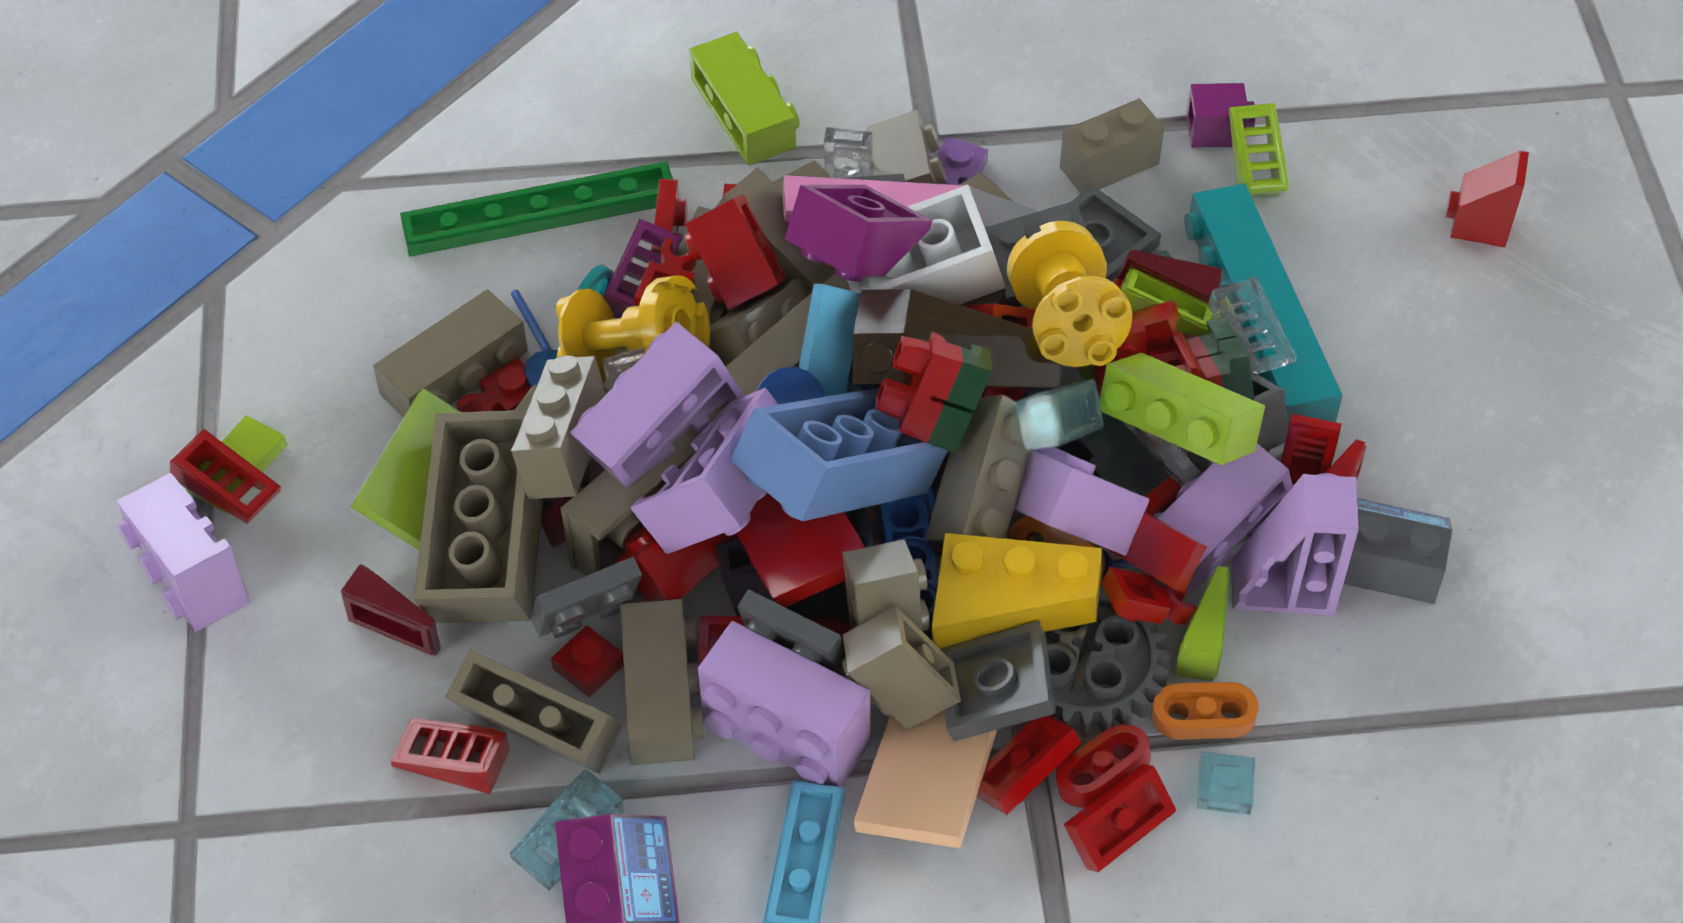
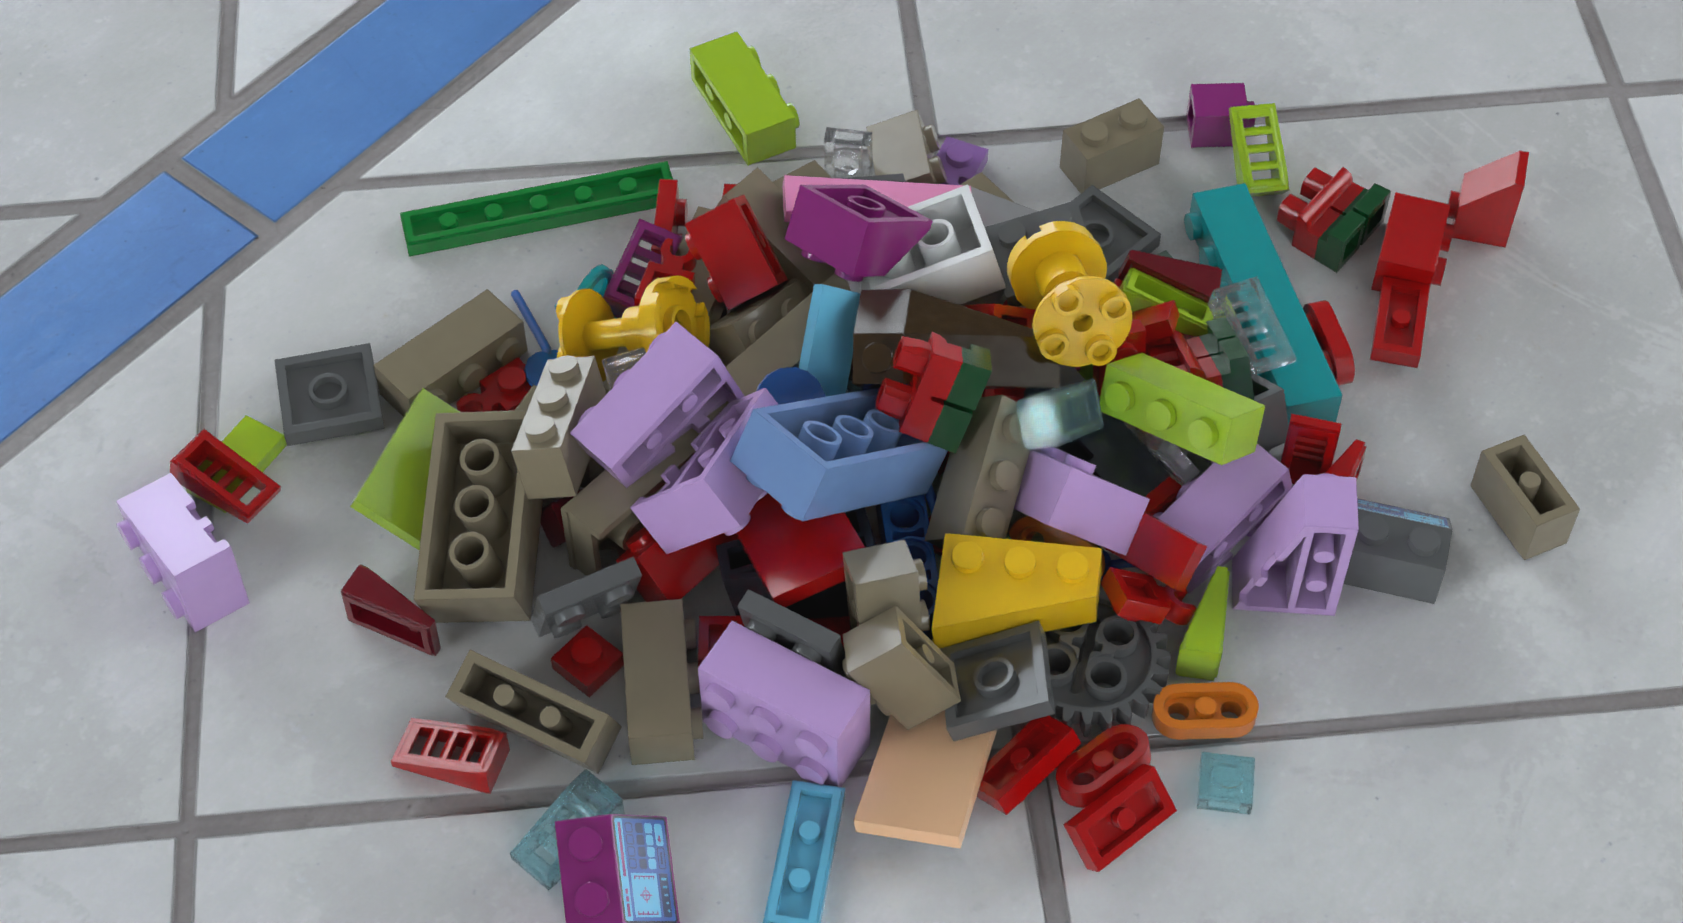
none -> dark grey plate [274,343,385,446]
none -> hips [1276,167,1391,273]
none -> red plate [1303,300,1355,386]
none -> red plate [1370,276,1430,368]
none -> red brick [1371,192,1455,292]
none -> dark tan brick [1470,434,1580,560]

